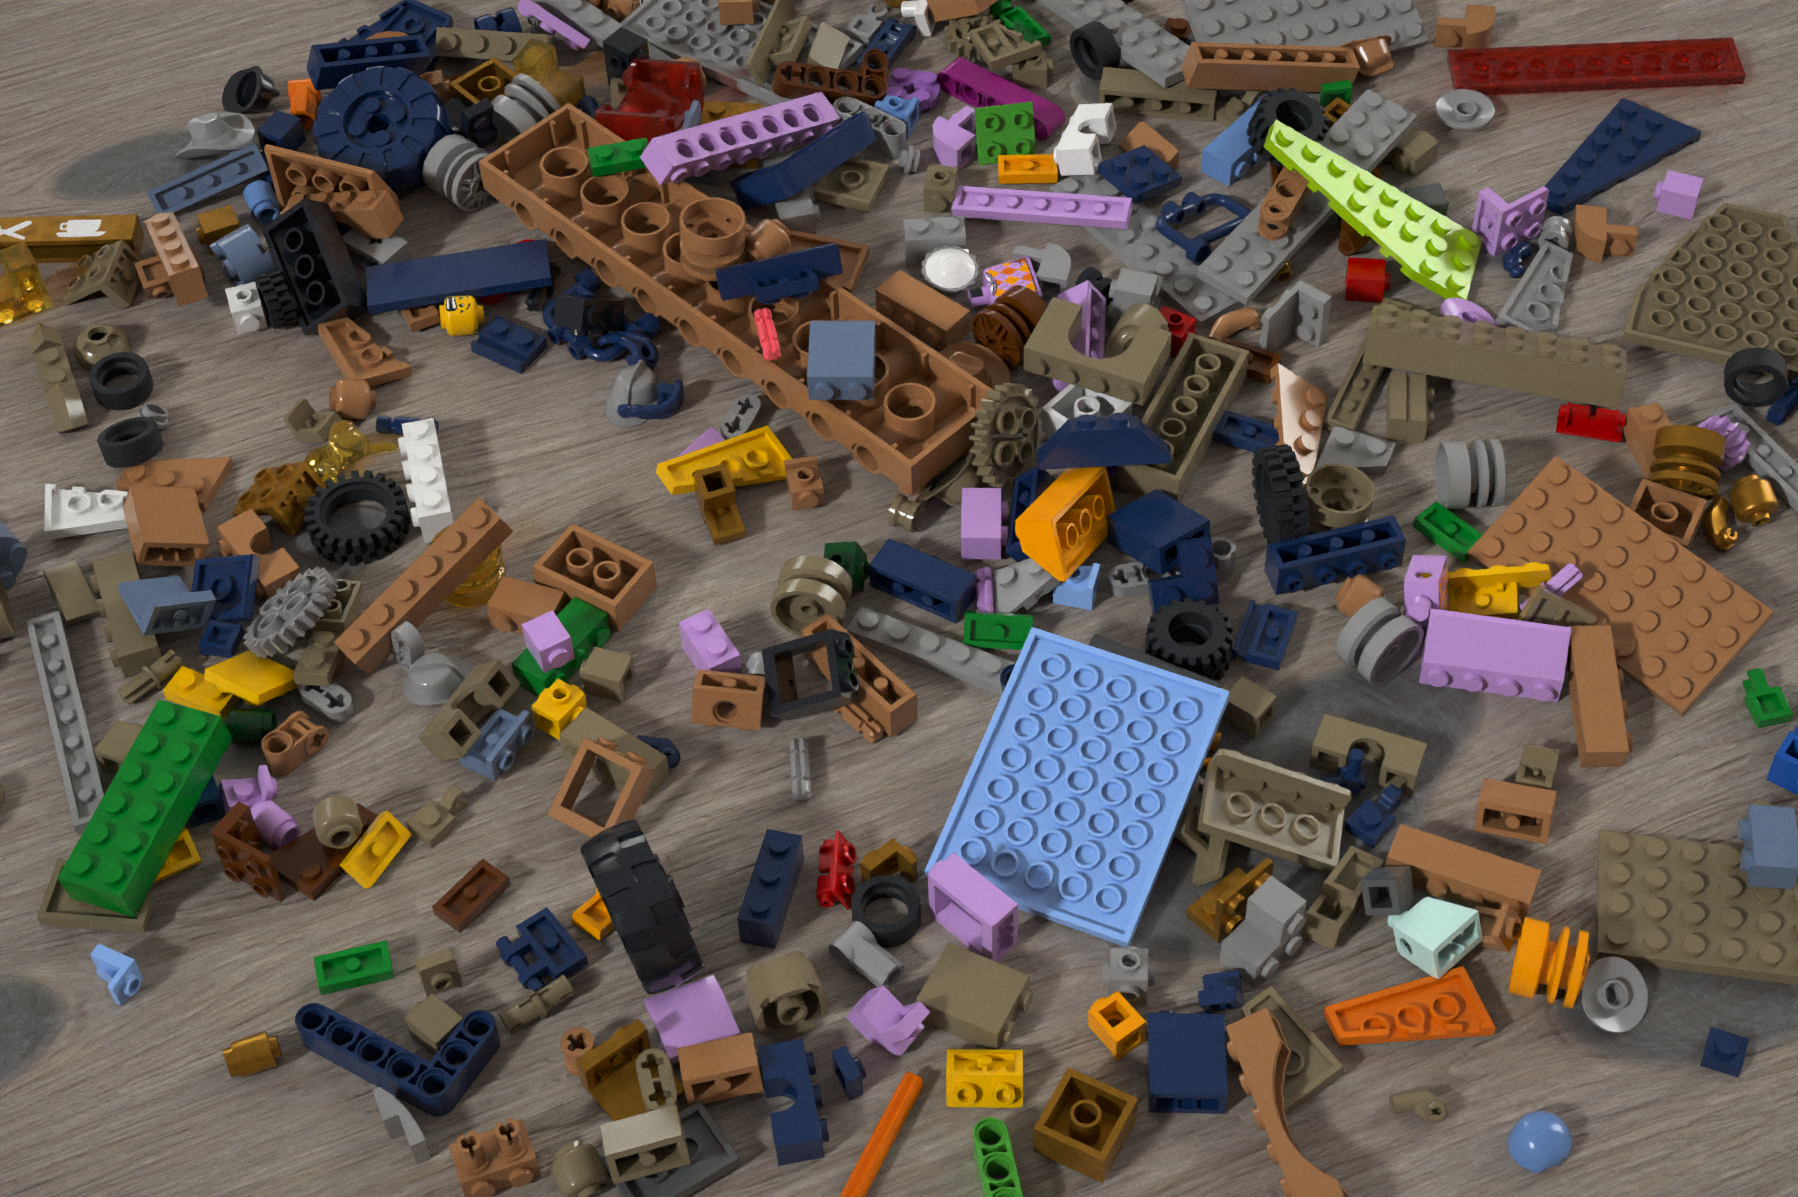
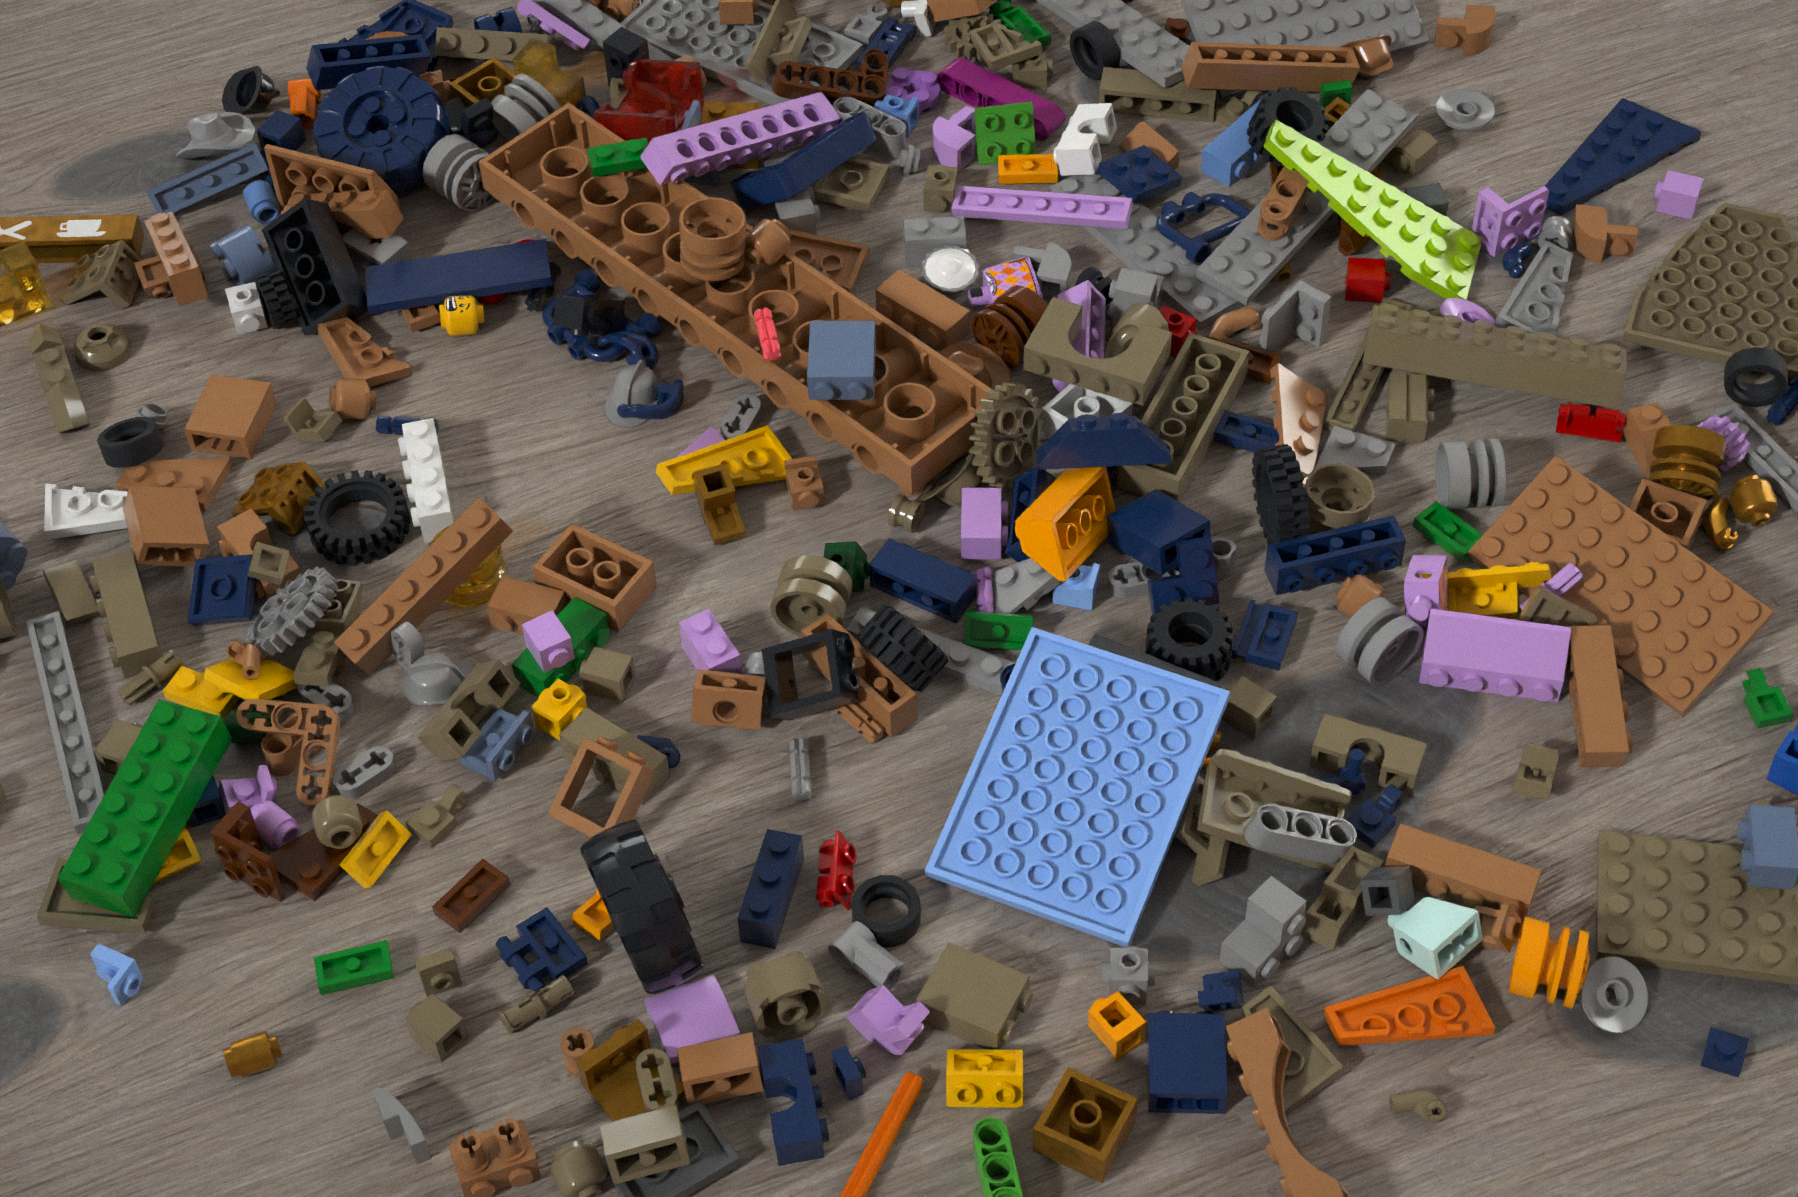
black tyre [89,352,153,411] -> none
sand blue bracket [117,576,216,636] -> none
pearl gold brick [195,205,240,255] -> none
dark blue plate [198,620,244,658] -> none
dark blue beam [295,1003,500,1117] -> none
clear yellow animal [304,420,398,483] -> none
dark blue plate [470,316,548,374] -> none
dark blue bracket [715,243,843,305] -> none
dark tan slope [808,22,849,69] -> none
pearl gold bracket [860,838,918,883] -> none
lavender window [928,852,1018,962] -> none
pearl gold bracket [1186,857,1274,943] -> none
clear red plate [1446,37,1745,95] -> none
medium nougat brick [1474,778,1557,844] -> none
medium blue hair [1507,1111,1573,1173] -> none
none -> medium nougat brick [184,374,277,459]
none -> medium nougat arm [226,640,262,680]
none -> medium nougat beam [236,699,340,808]
none -> dark tan plate [247,542,290,585]
none -> light grey beam [333,746,396,800]
none -> black tyre [857,604,949,692]
none -> light grey beam [1244,804,1357,864]

